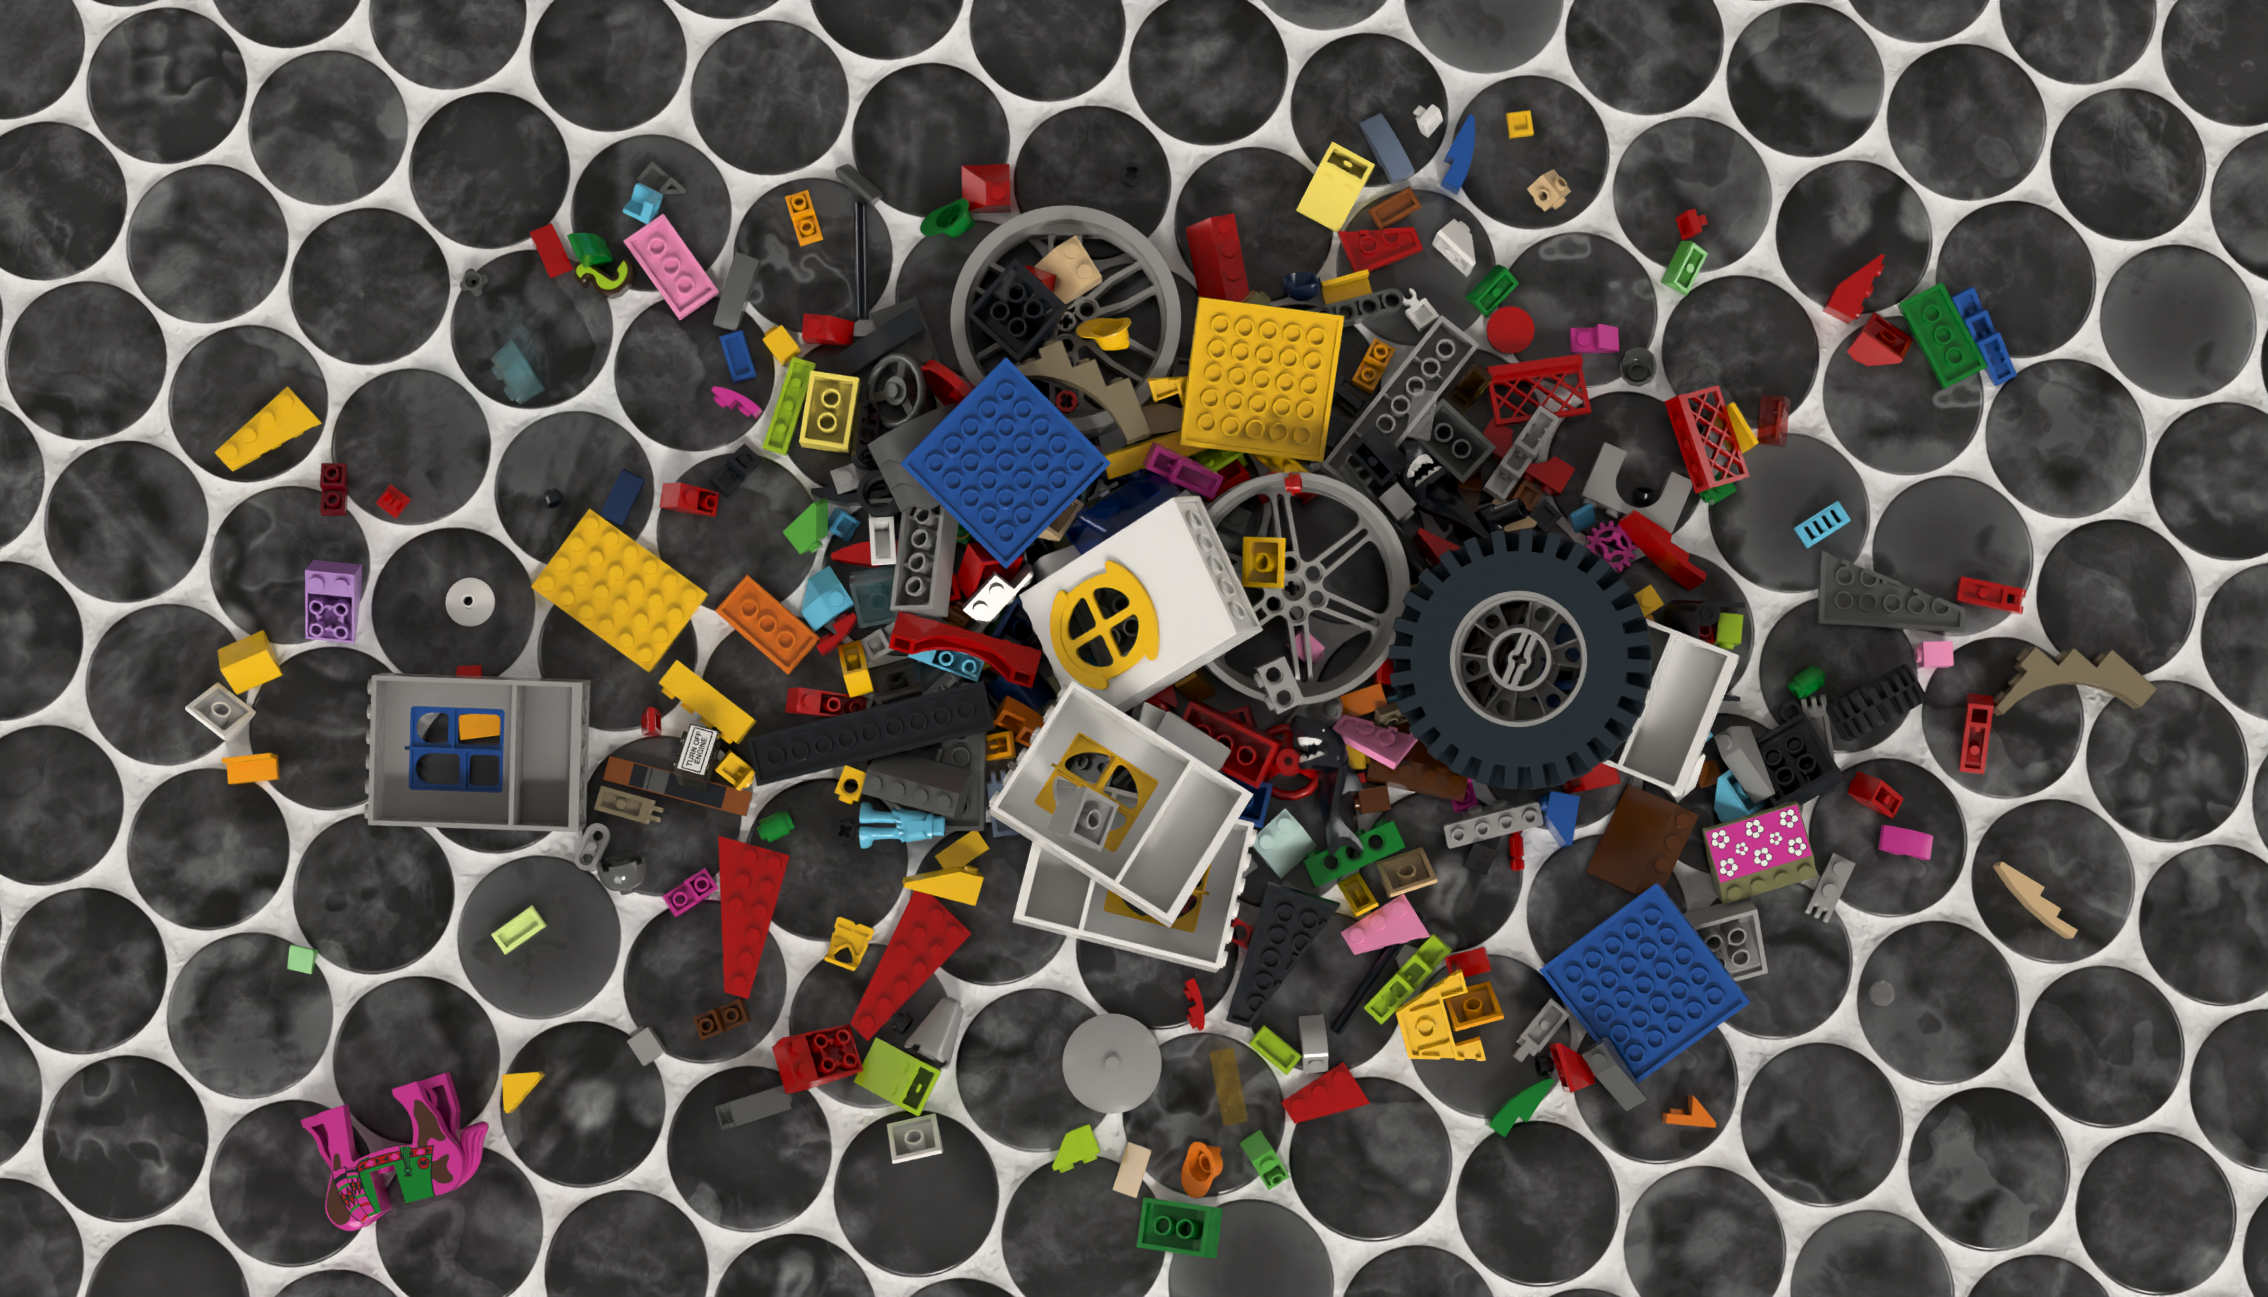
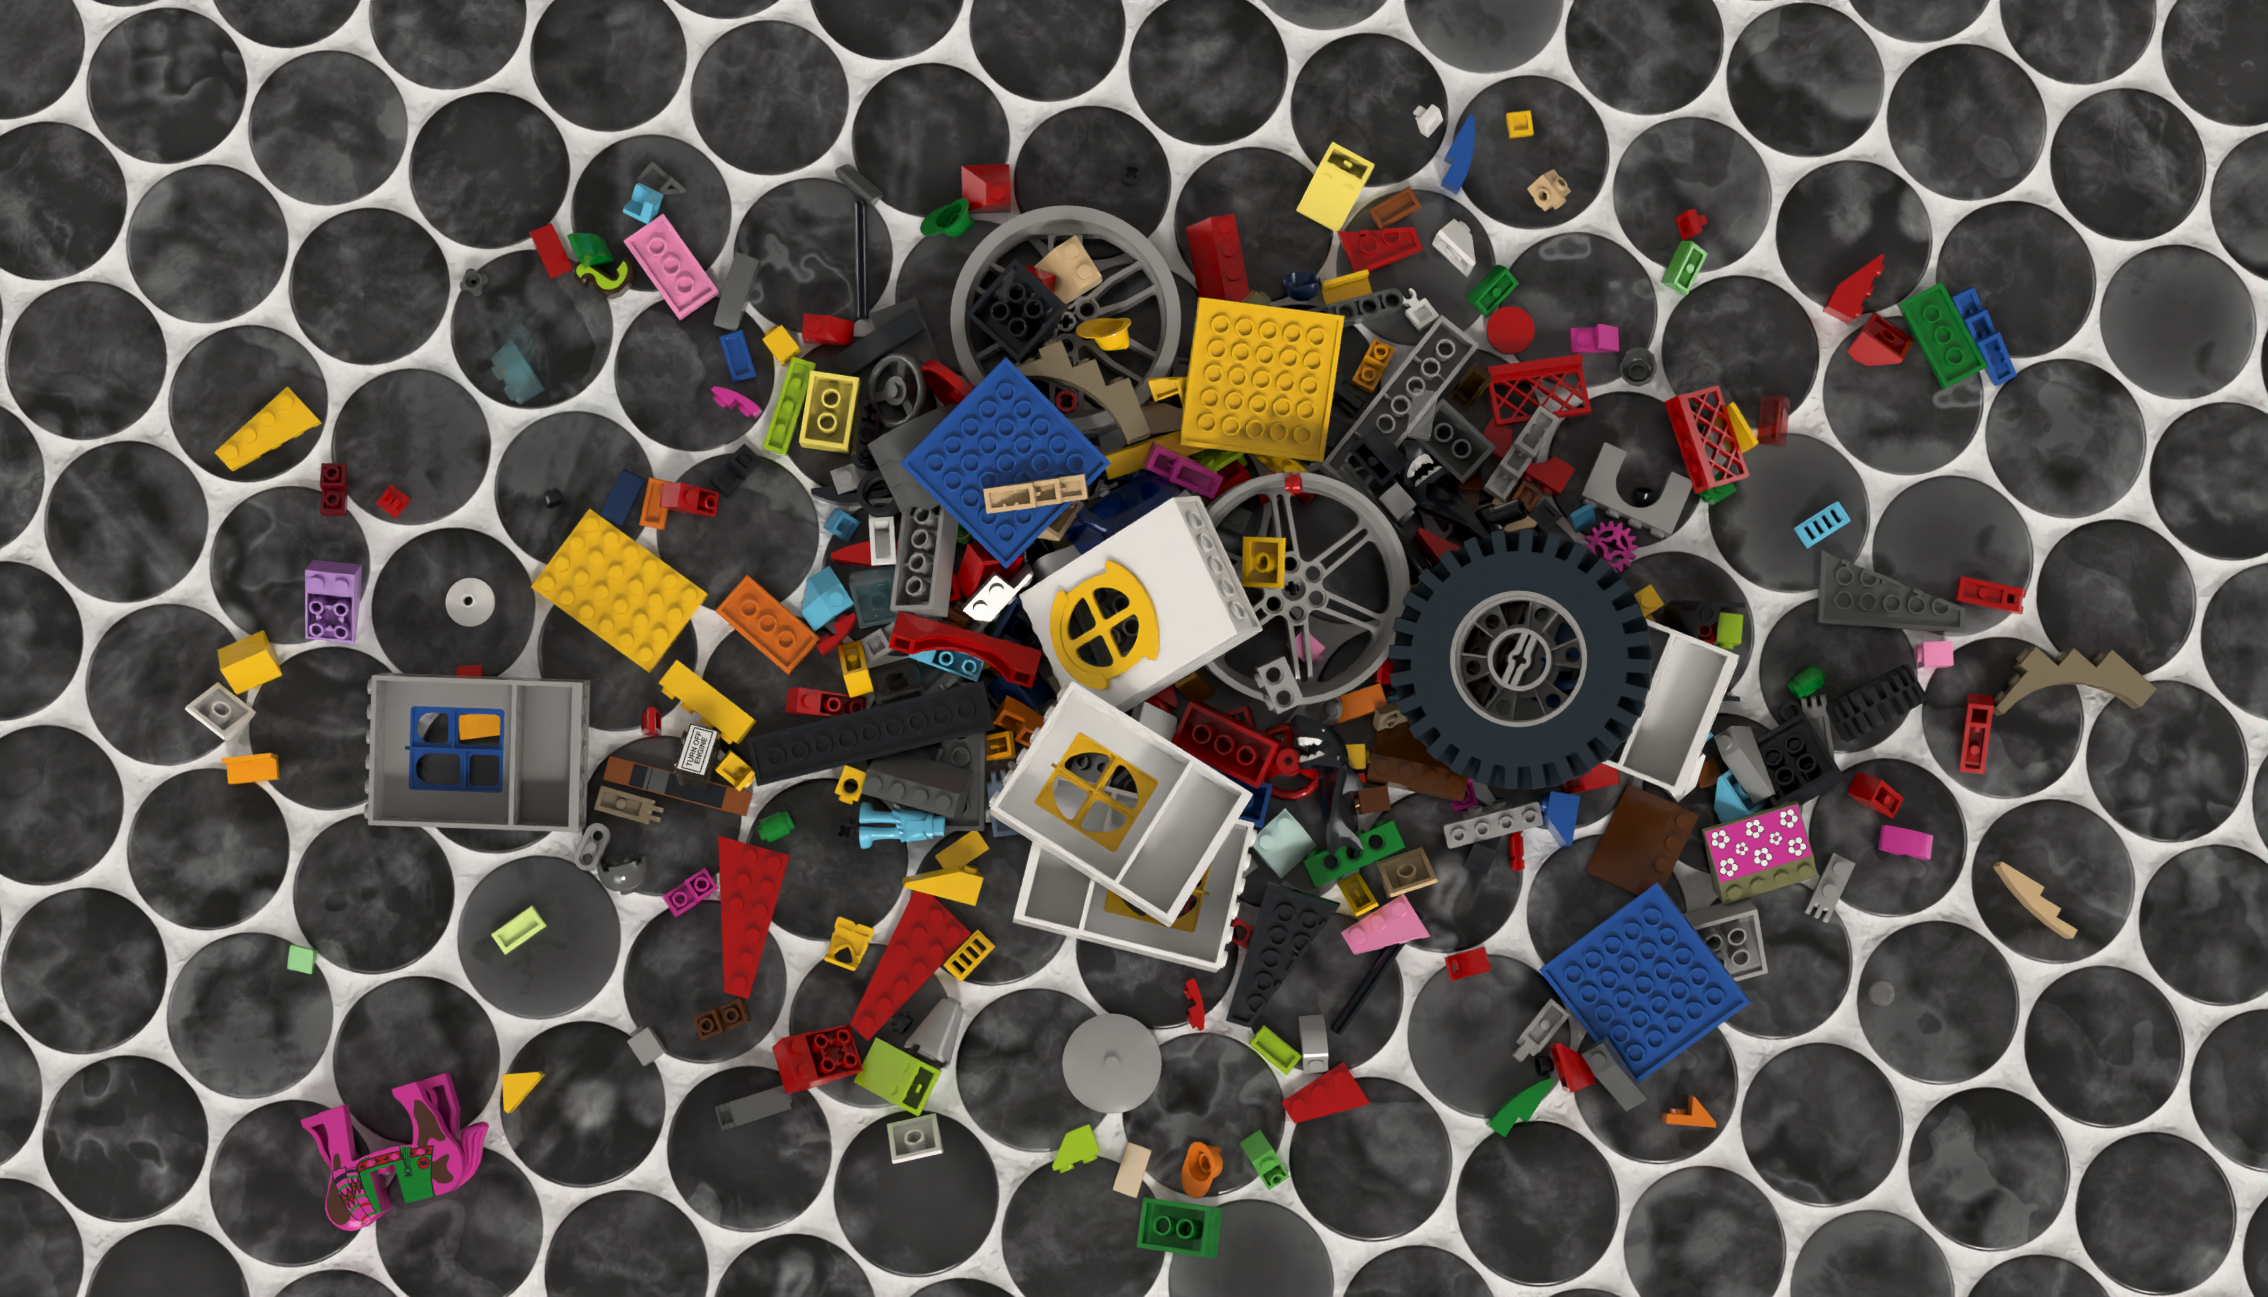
bright green slope [783,498,828,555] -> none
light orange slope [785,190,824,247] -> none
light grey slope [1047,786,1119,852] -> none
white tile [1155,711,1232,772] -> none
clear yellow tile [1209,1048,1248,1126] -> none
bright pink wing [1332,715,1418,770] -> none
sand blue slope [1359,113,1415,185] -> none
lime slope [1364,933,1452,1025] -> none
yellow wing [1395,969,1486,1061] -> none
light orange slope [1444,981,1504,1031] -> none
red slope [1618,510,1707,591] -> none
none -> orange tile [639,477,674,530]
none -> yellow slope [943,930,996,982]
none -> tan slope [983,474,1089,514]

